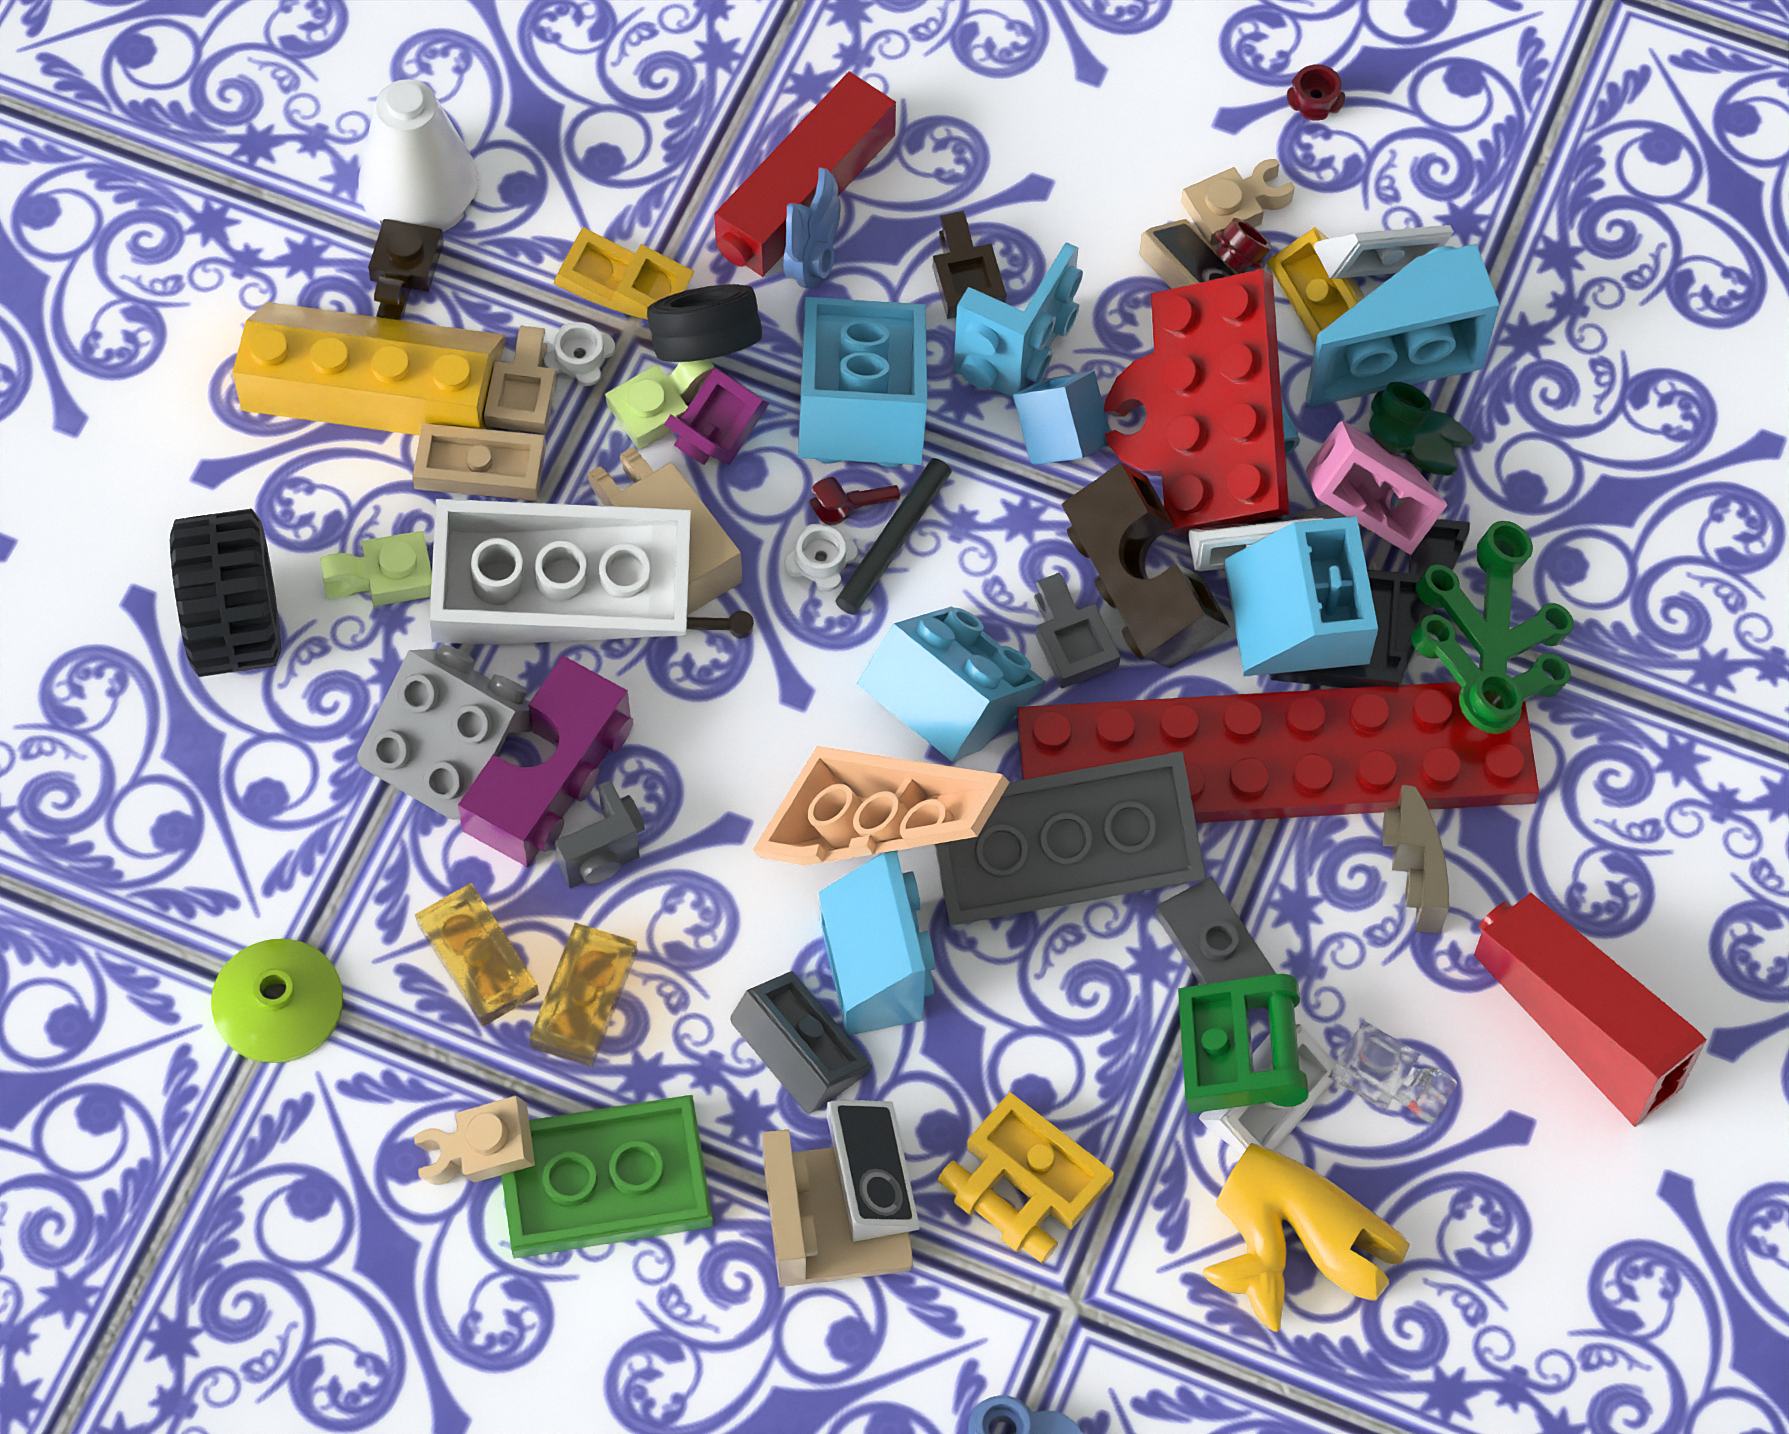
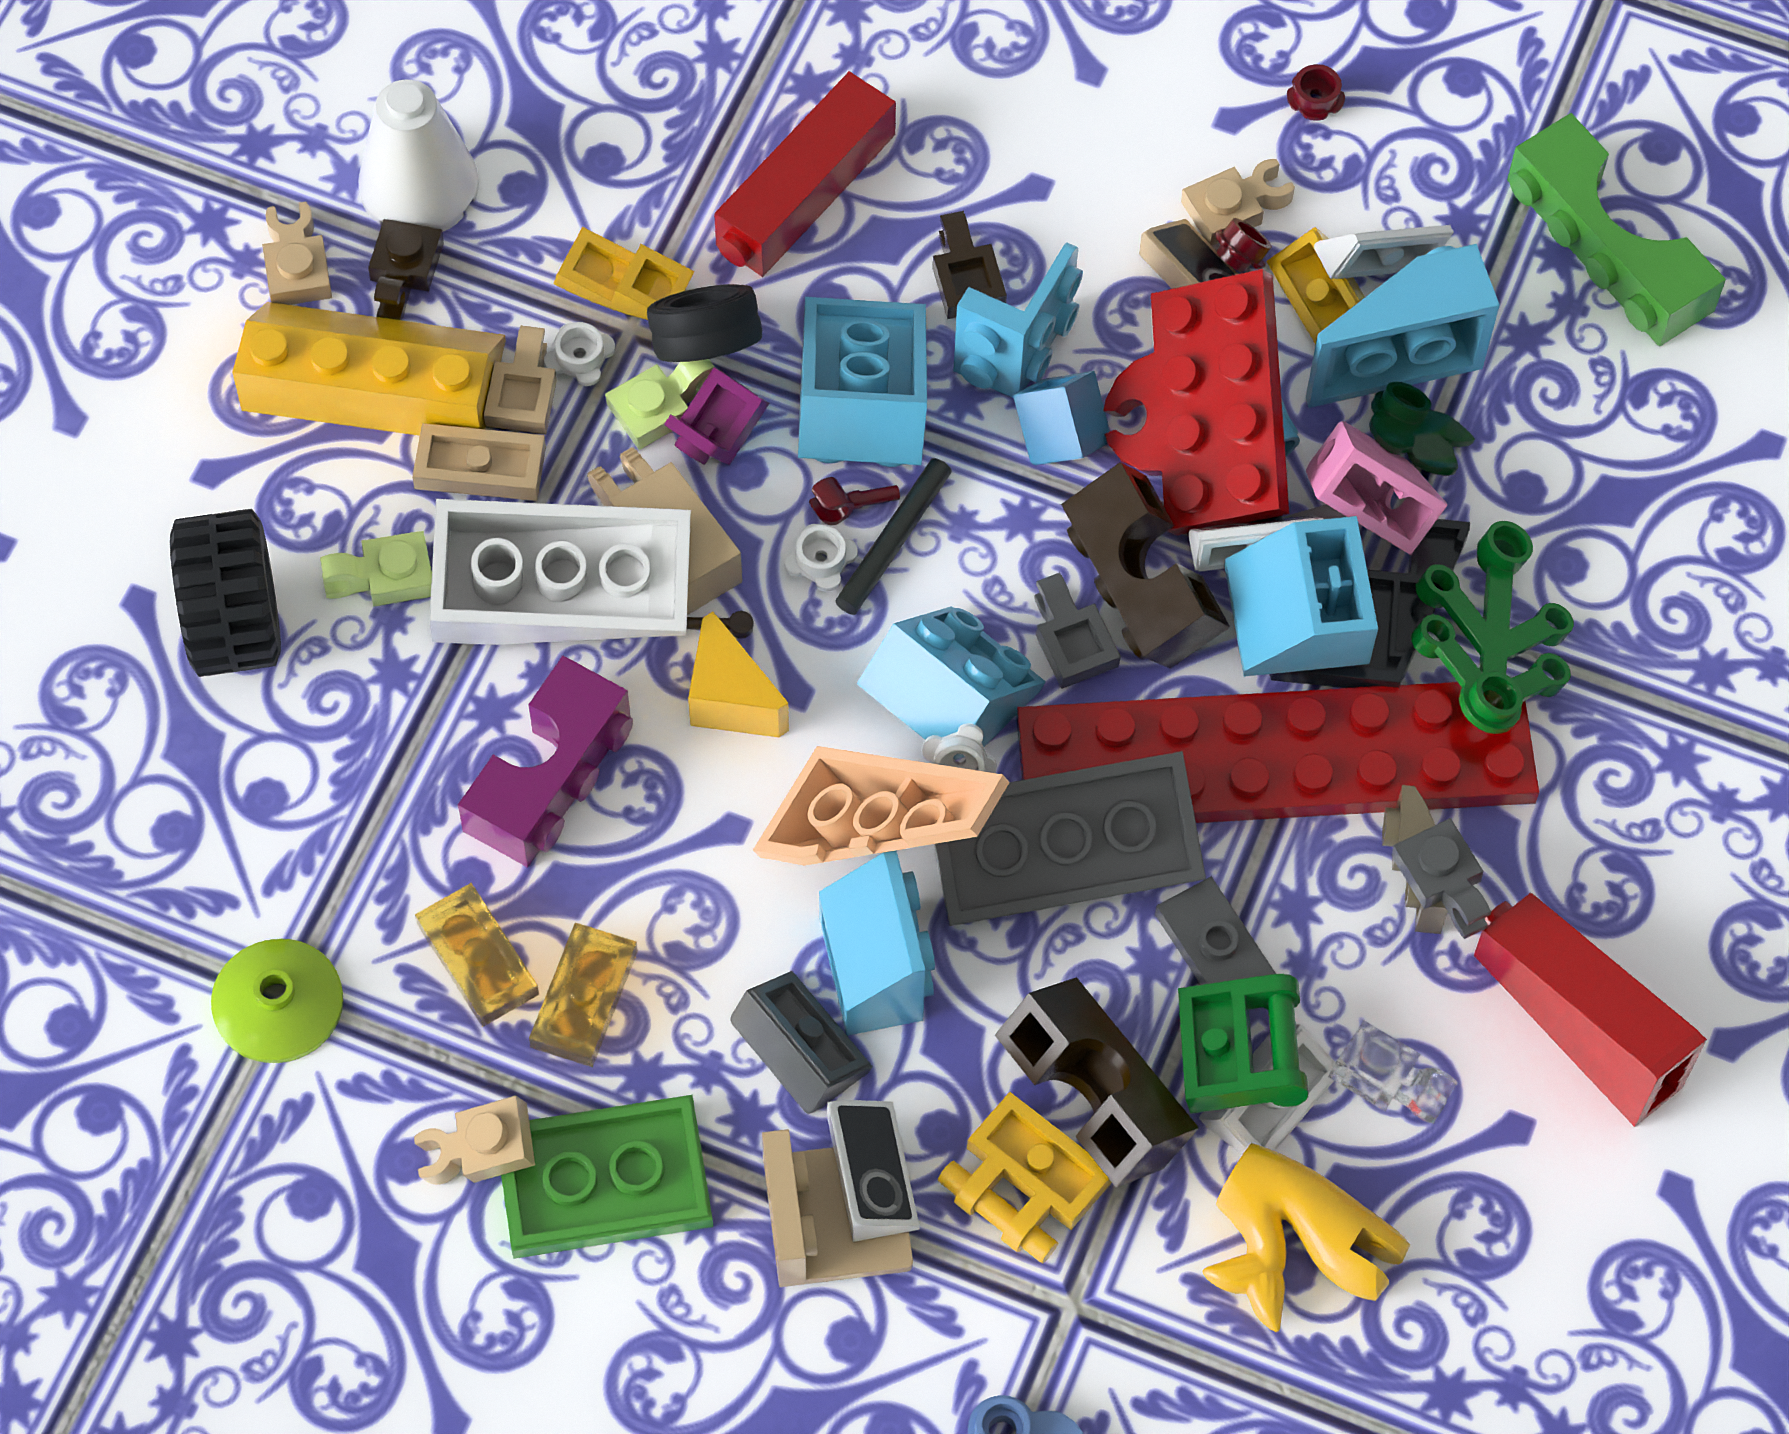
light grey bracket [357,644,532,820] -> none
dark grey bracket [555,780,645,889] -> none
medium blue plate [783,168,841,289] -> none
none -> tan plate [262,201,332,305]
none -> yellow slope [688,611,789,738]
none -> white plate [922,723,997,773]
none -> dark brown arch [995,977,1199,1188]
none -> dark grey plate [1392,818,1491,939]
none -> bright green arch [1507,113,1726,347]

